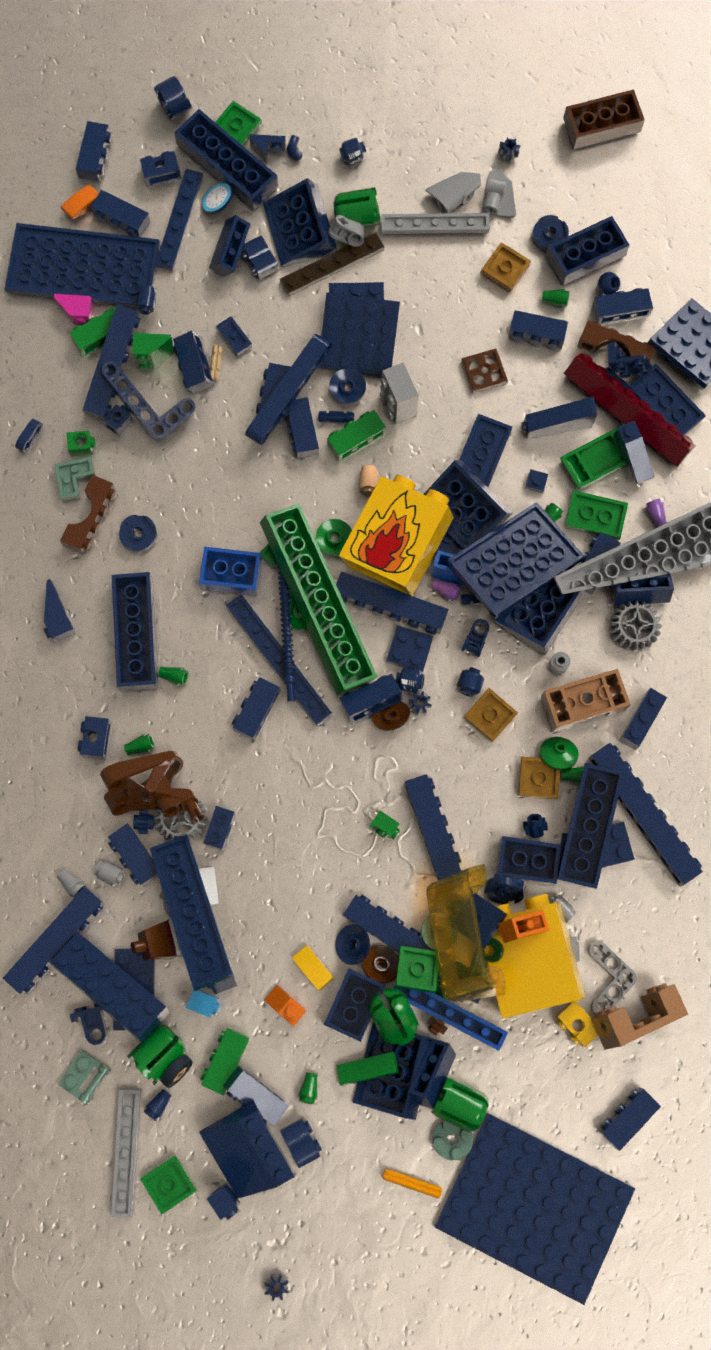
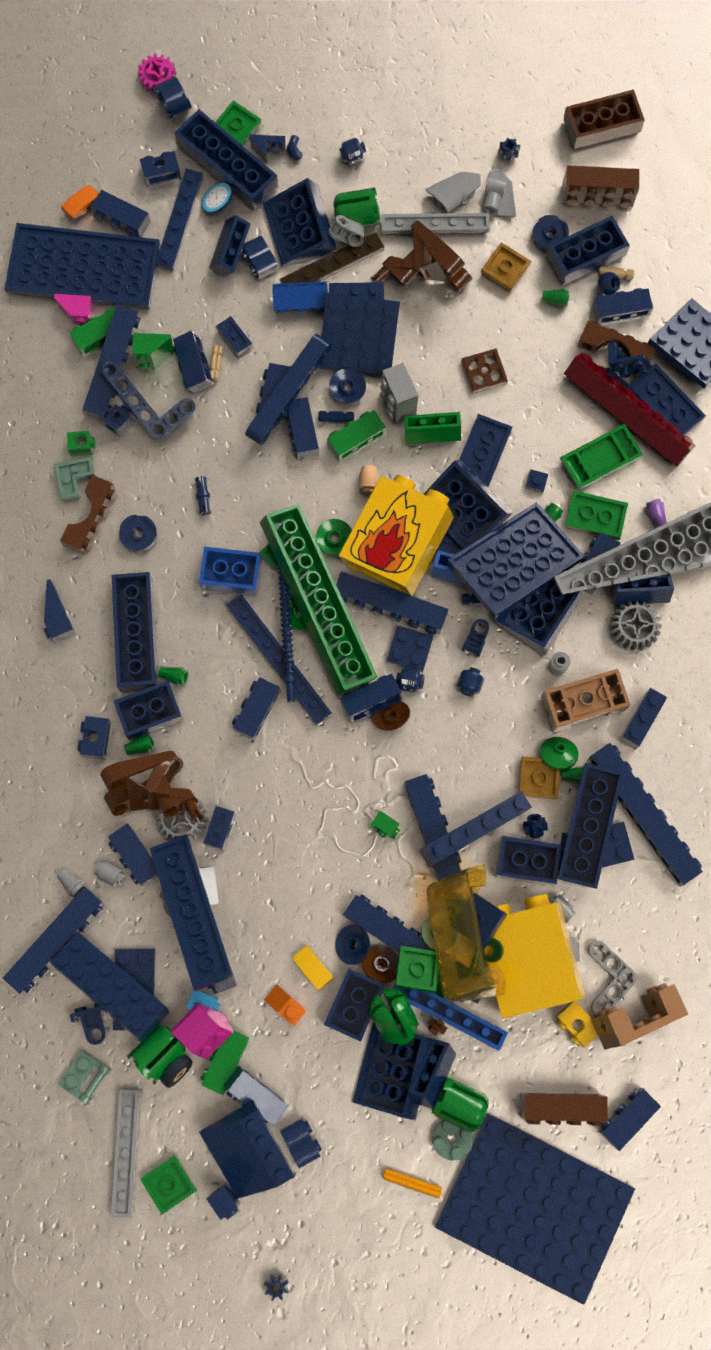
dark blue beam [15,419,43,453] -> none
dark blue brick [76,121,113,182] -> none
reddish brown torso [131,919,181,961] -> none
dark blue gear [133,810,154,834] -> none
dark blue brick [136,285,157,315] -> none
dark blue cone [144,1089,172,1121] -> none
green cone [298,1073,318,1104] -> none
green tile [337,1052,398,1086] -> none
dark blue gear [408,691,432,716] -> none
medium lavender cone [431,579,461,601] -> none
pearl gold plate [464,688,518,742] -> none
dark blue plate [484,873,525,904] -> none
orange slope [498,910,549,943] -> none
dark blue brick [508,310,568,349] -> none
dark blue slope [521,397,597,439] -> none
slope [613,421,655,484] -> none
none -> dark blue brick [114,681,183,740]
none -> dark pink gear [137,54,176,92]
none -> dark pink slope [171,1003,233,1060]
none -> dark blue pin [195,476,211,516]
none -> blue brick [272,281,328,313]
none -> reddish brown connector [371,220,473,292]
none -> green brick [404,412,461,445]
none -> dark blue brick [419,791,532,868]
none -> reddish brown brick [520,1093,608,1126]
none -> reddish brown brick [562,165,640,208]
none -> tan axle [599,266,635,280]

